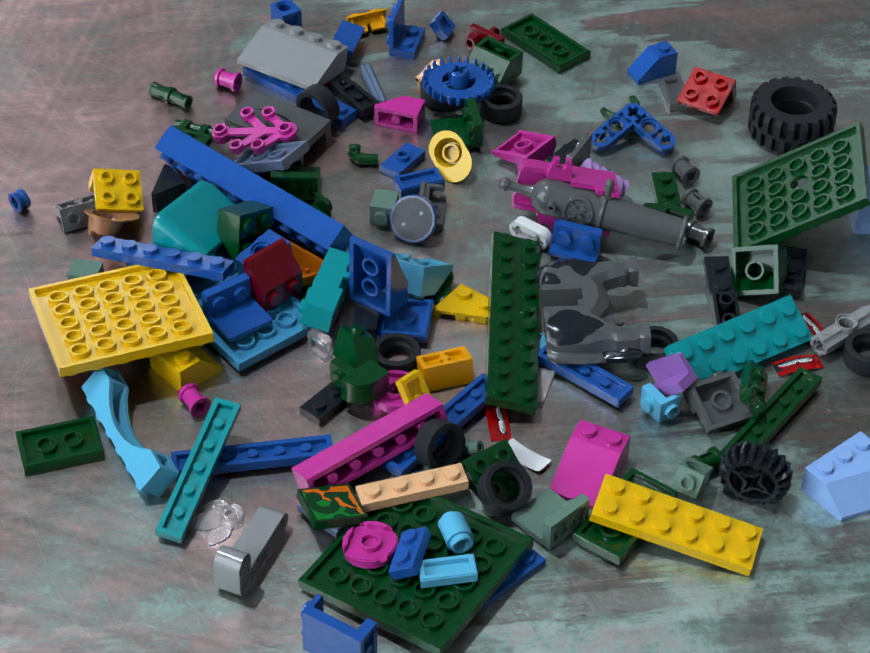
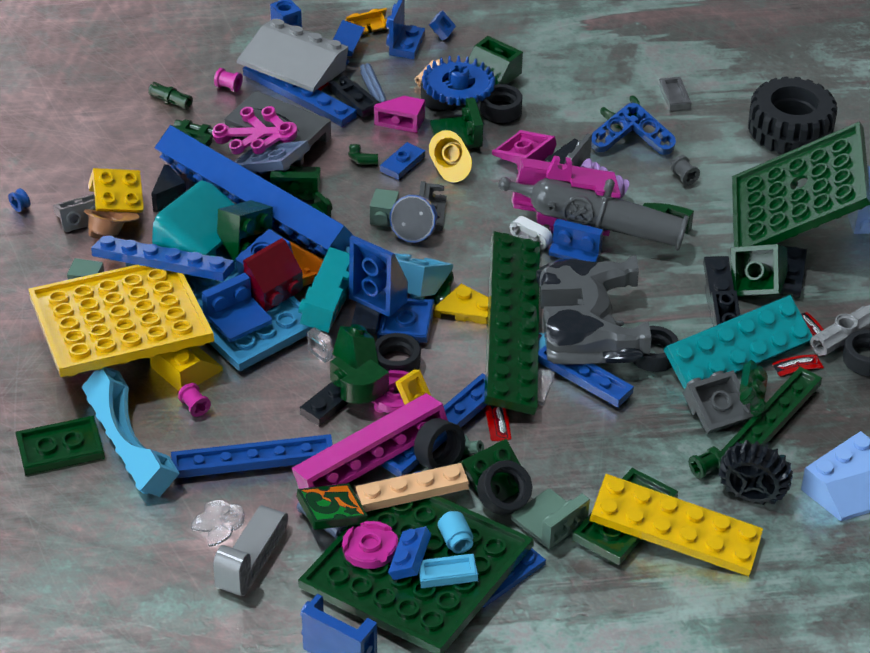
teal plate [155,397,241,544] -> none
black tyre [296,84,340,123] -> none
blue tile [393,167,445,197] -> none
light orange hinge [416,346,474,392] -> none
dark red hips [465,23,505,50] -> none
dark green tile [500,13,591,74] -> none
white sticker [508,438,551,472] -> none
dark pink slope [550,420,630,510] -> none
blue slope [627,41,678,85] -> none
medium azure bracket [640,383,682,423] -> none
medium lavender panel [646,352,698,397] -> none
dark green hinge [650,171,681,206] -> none
sand green brick [671,456,713,500] -> none
red bracket [677,67,737,116] -> none
dark grey bush [681,187,713,217] -> none
dark grey bush [683,219,715,248] -> none

